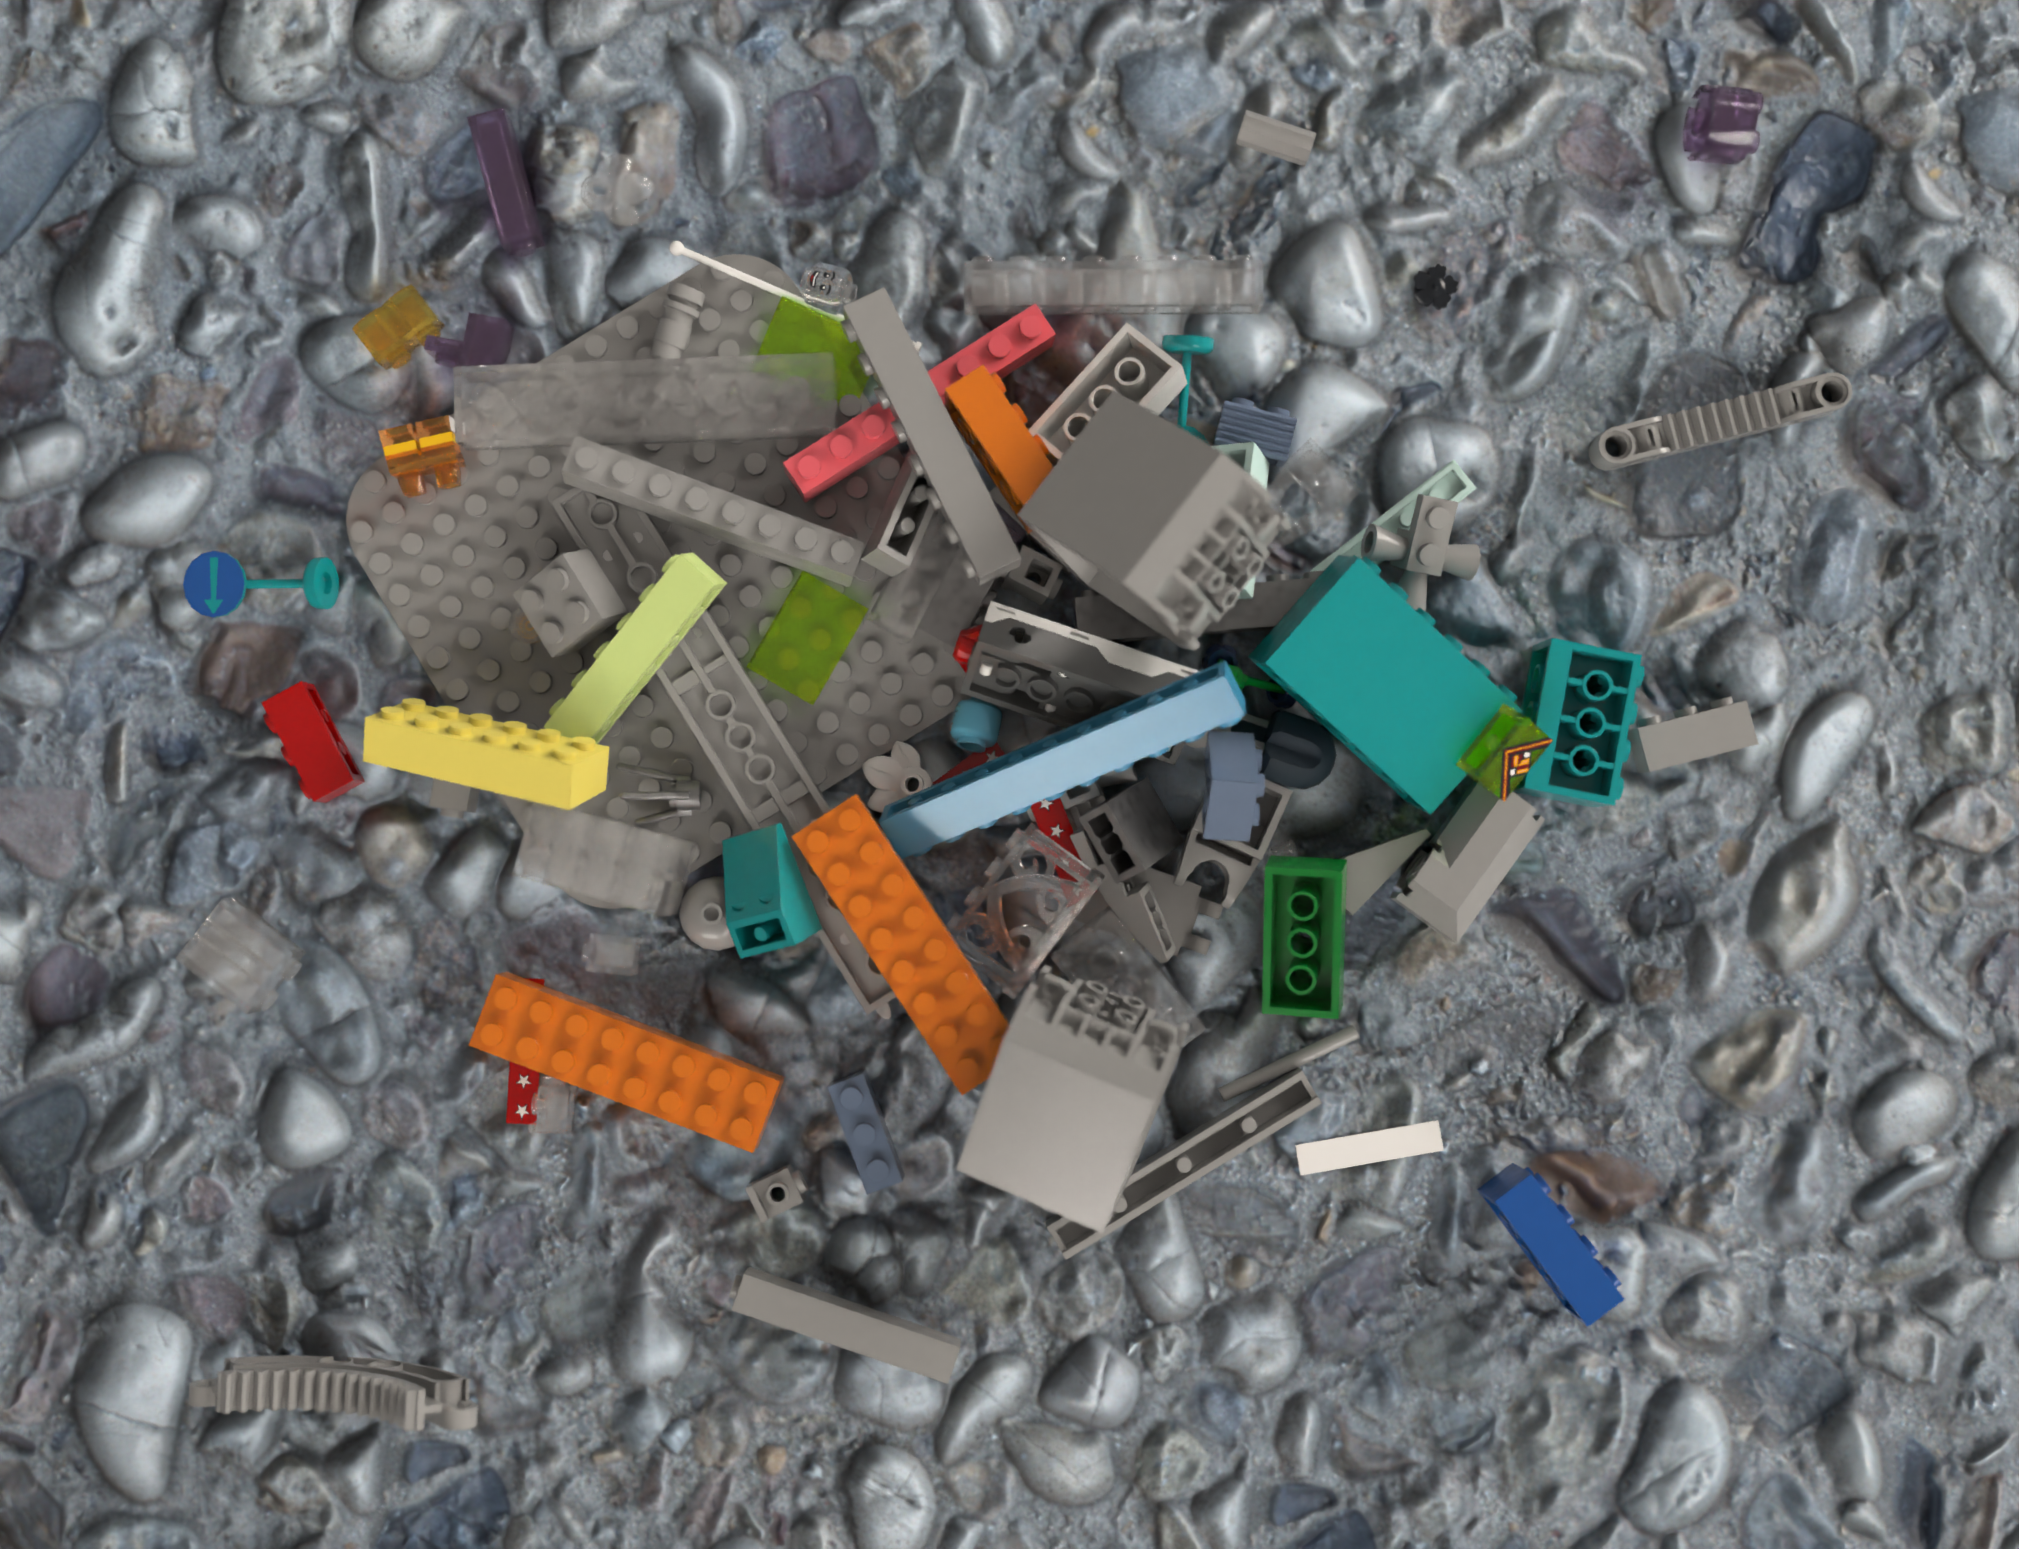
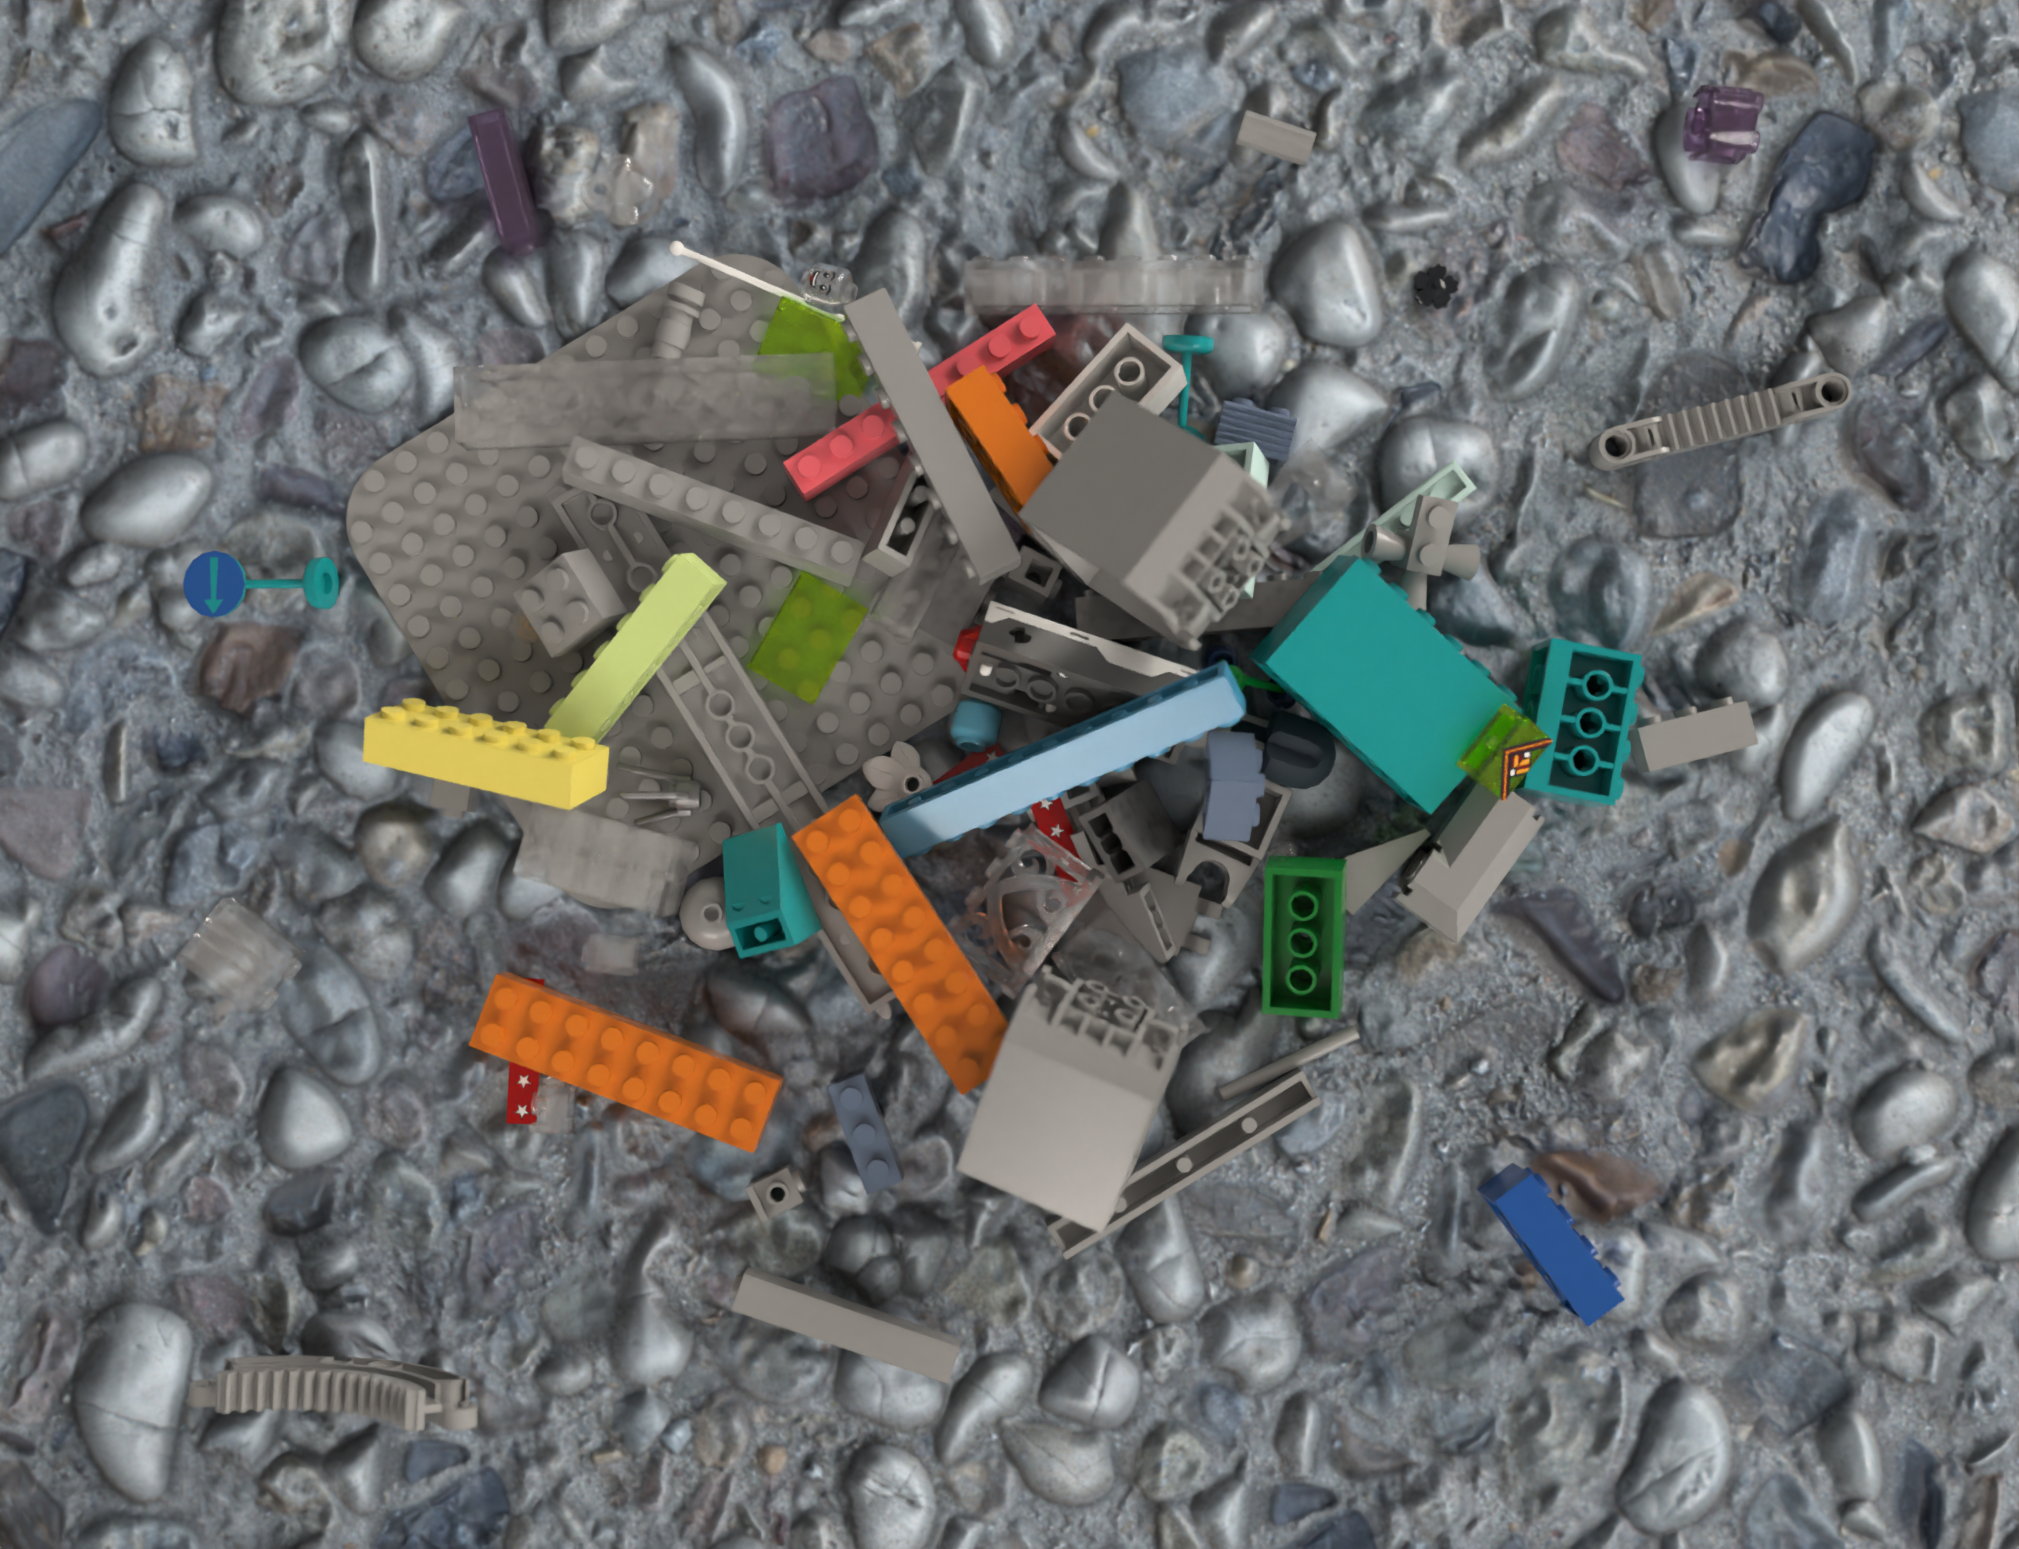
red brick [261,681,365,803] -> none
clear yellow brick [352,284,445,370] -> none
clear orange hips [378,415,466,498] -> none
clear purple brick [424,312,514,380] -> none
white sticker [1295,1120,1444,1176] -> none

